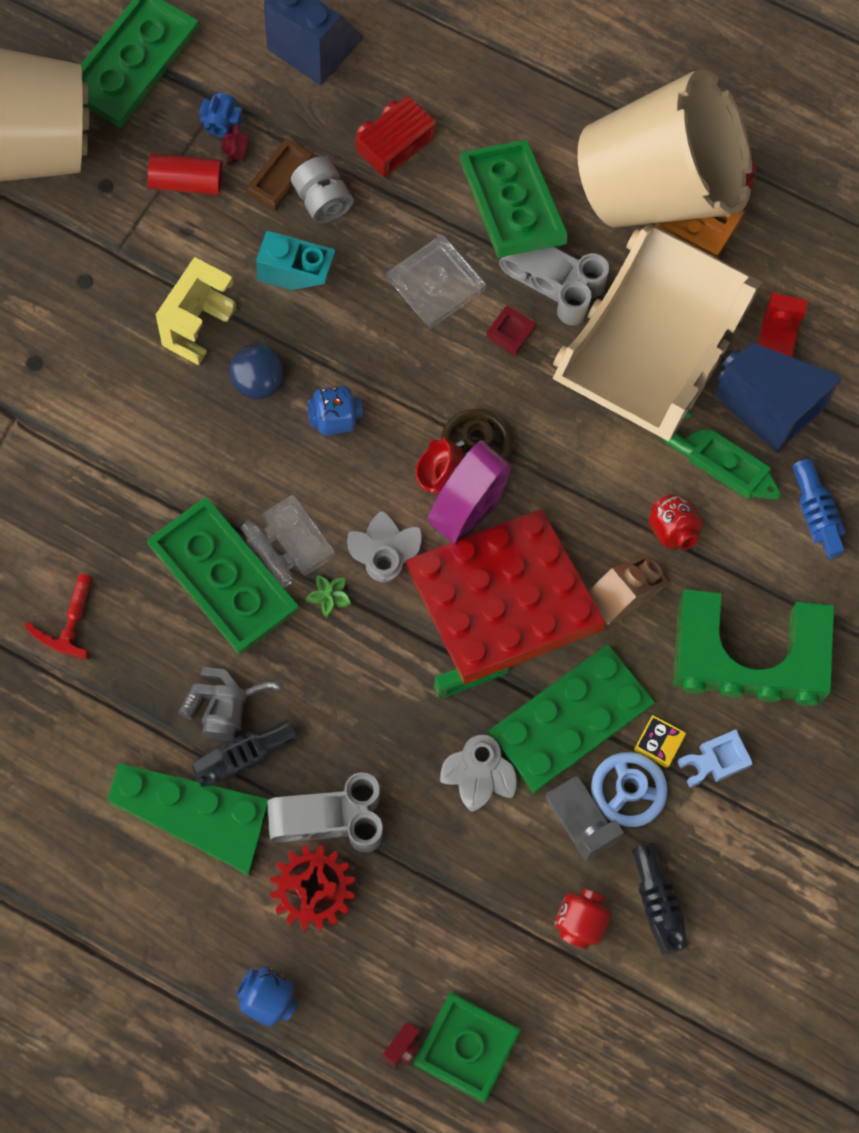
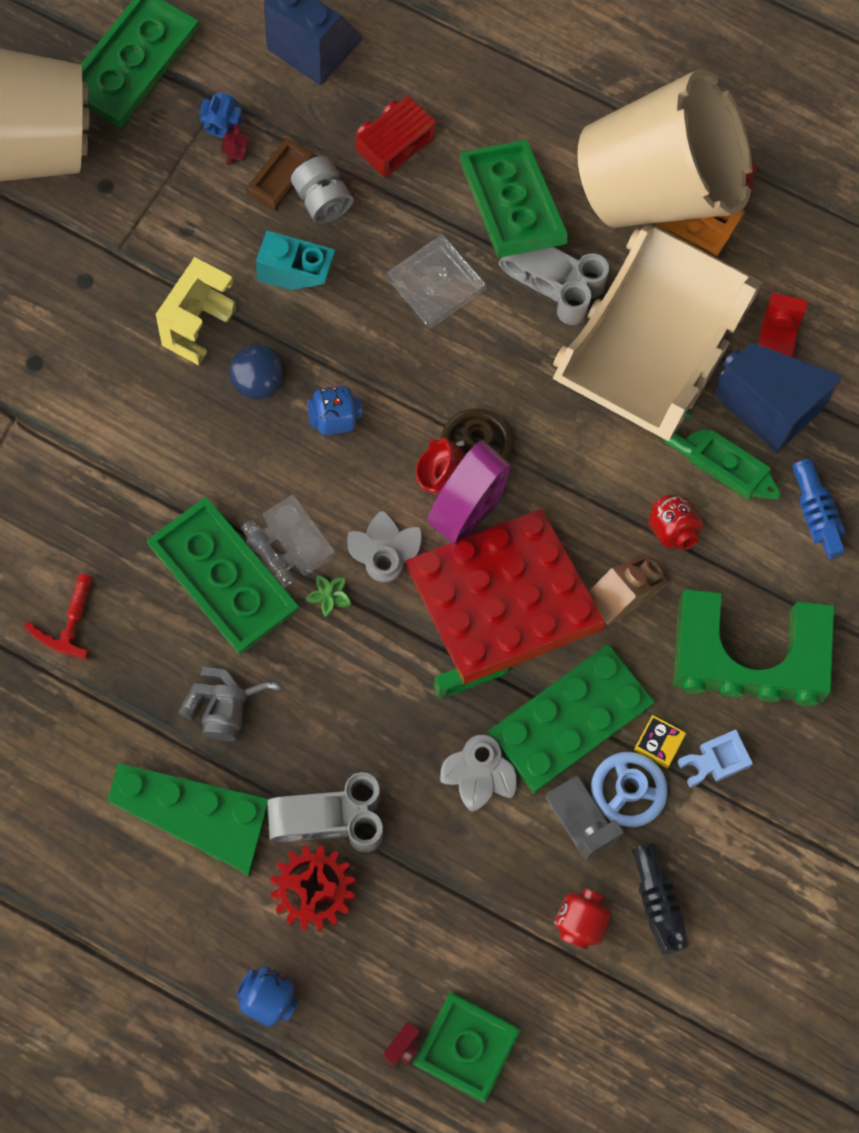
red pin [148,153,223,195] -> none
black hinge [192,719,297,787] -> none
dark red plate [486,305,536,356] -> none

